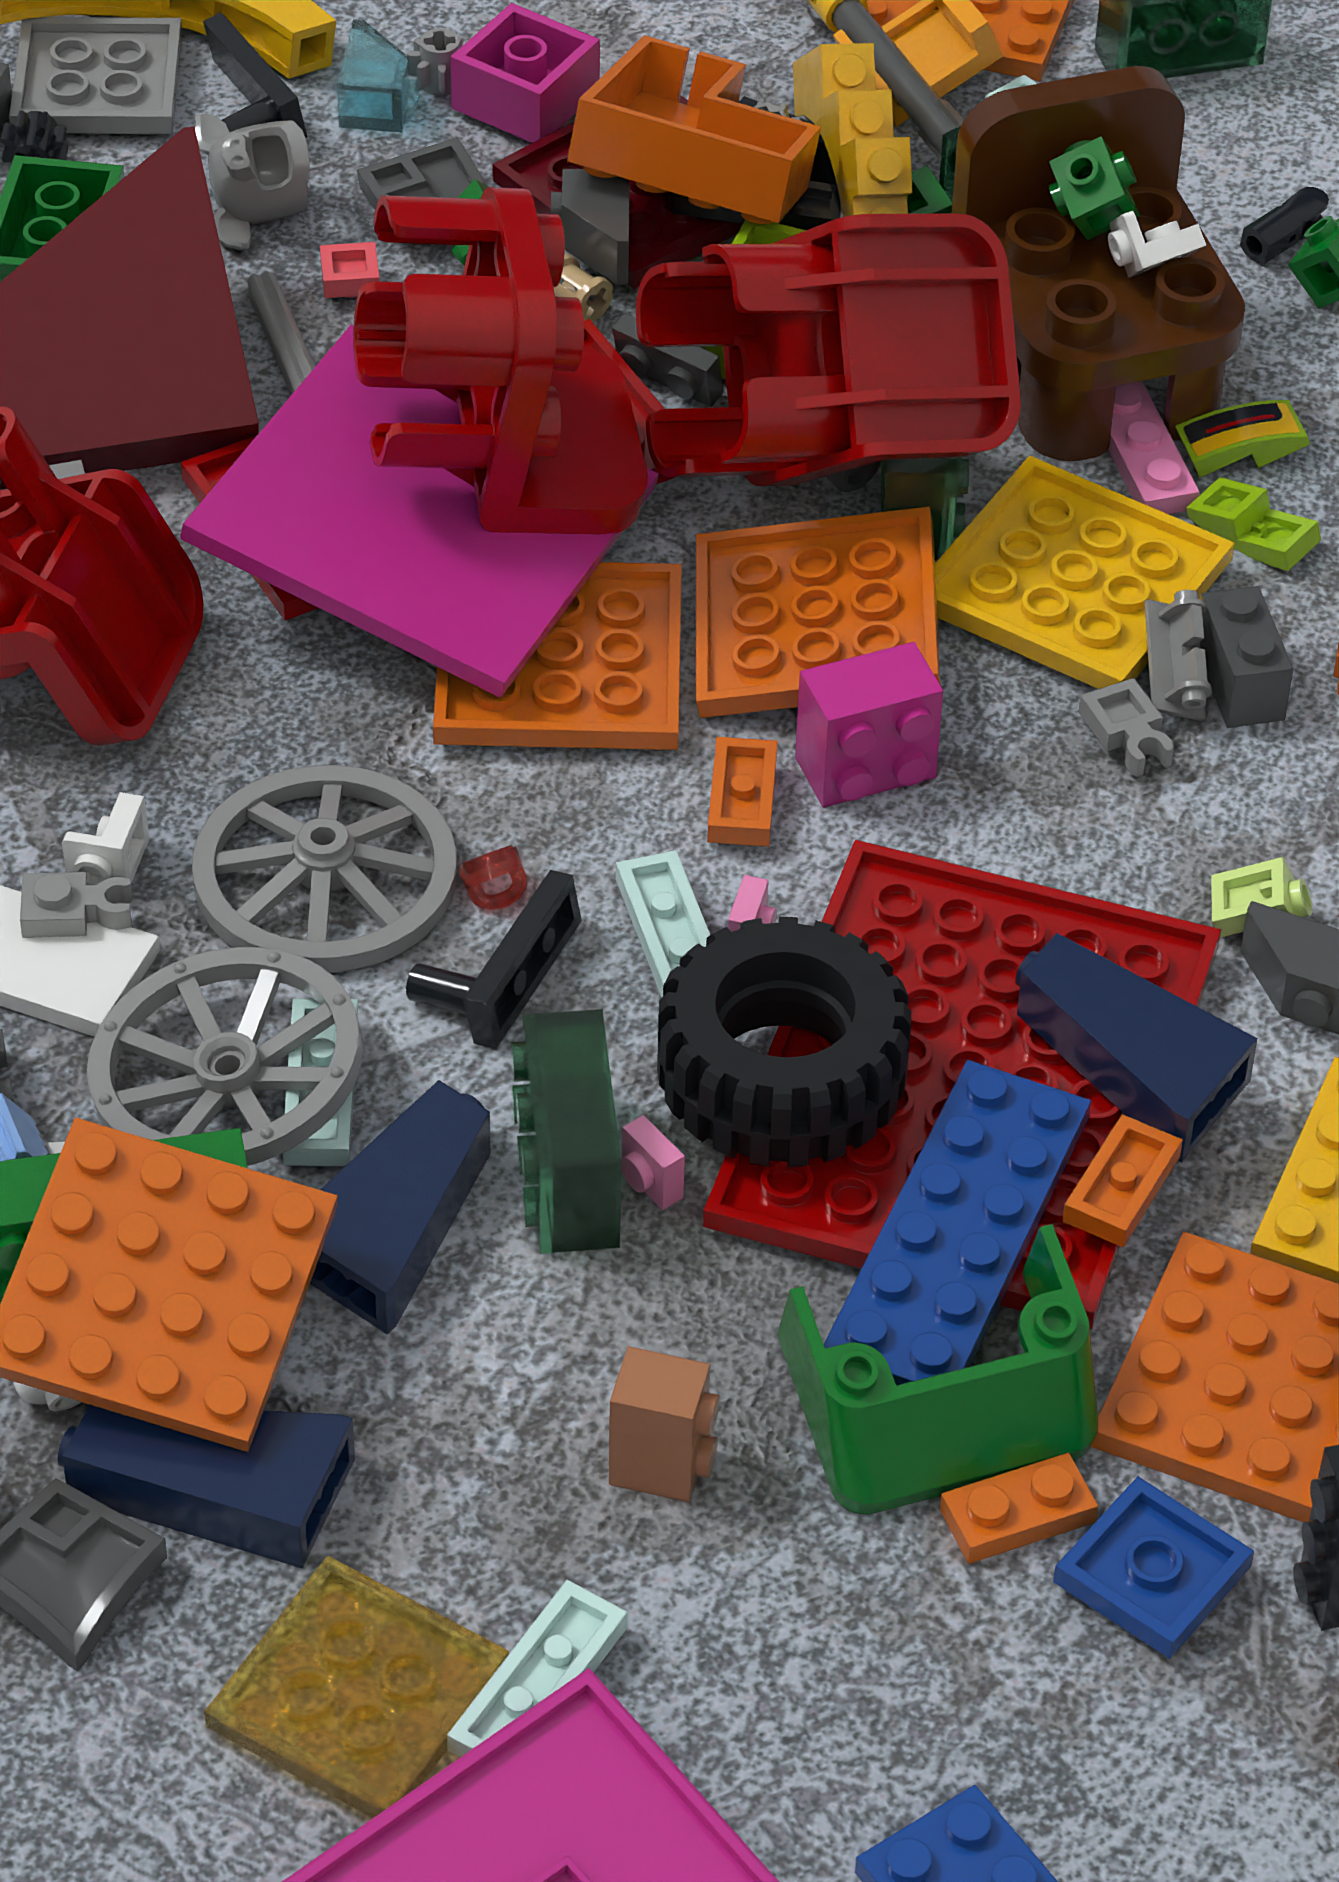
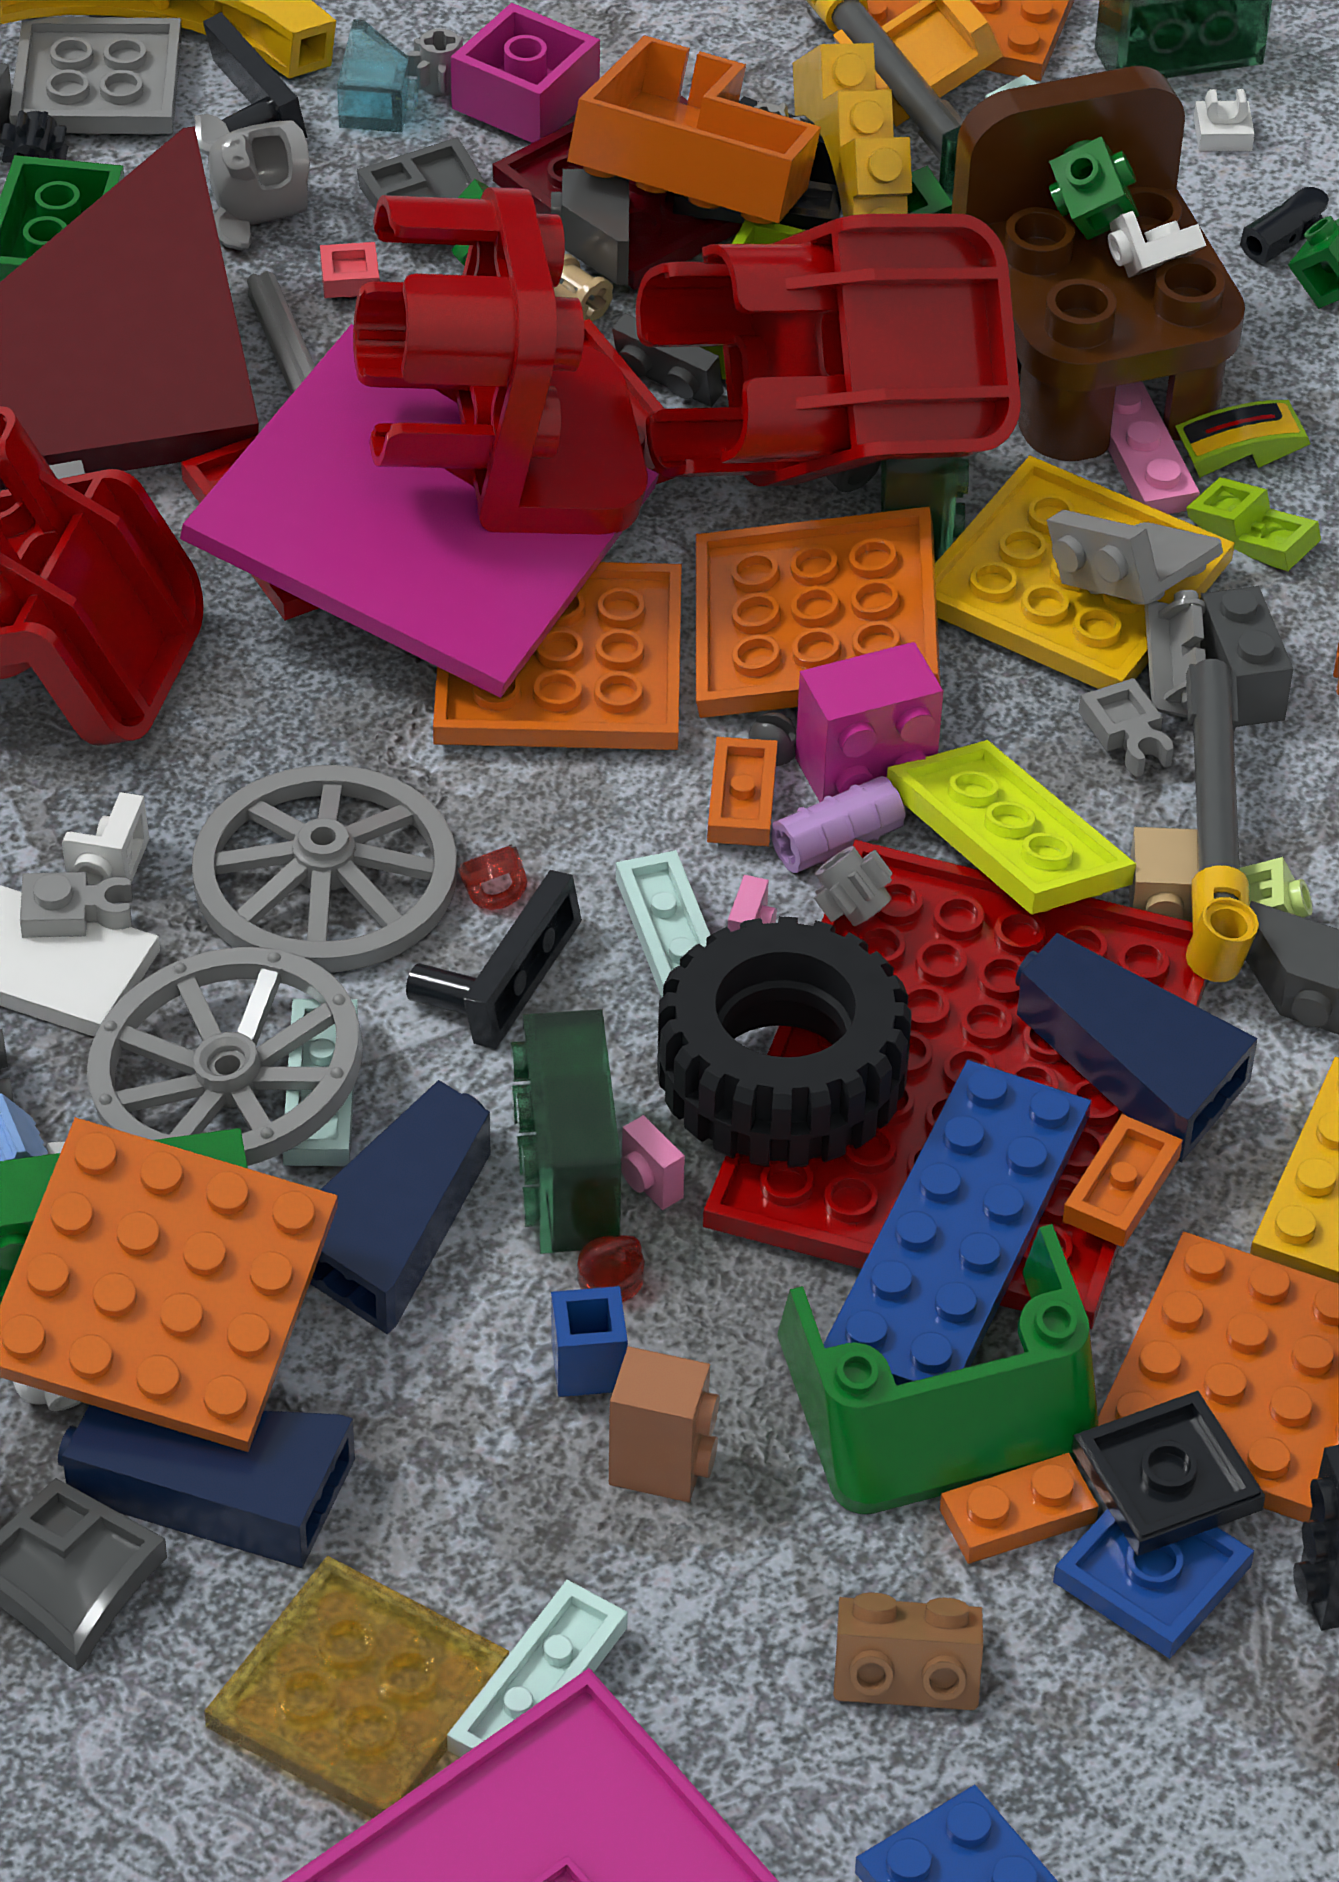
none -> blue brick [551,1286,628,1397]
none -> clear red tile [577,1235,645,1302]
none -> dark grey hinge [749,713,796,766]
none -> lavender axle [771,776,906,873]
none -> light grey gear [814,846,893,926]
none -> medium nougat bracket [833,1592,983,1710]
none -> neon yellow plate [886,740,1136,915]
none -> light grey bracket [1046,510,1223,605]
none -> black tile [1072,1391,1265,1556]
none -> tan brick [1129,827,1199,922]
none -> piece [1186,659,1259,982]
none -> white tile [1194,89,1255,151]

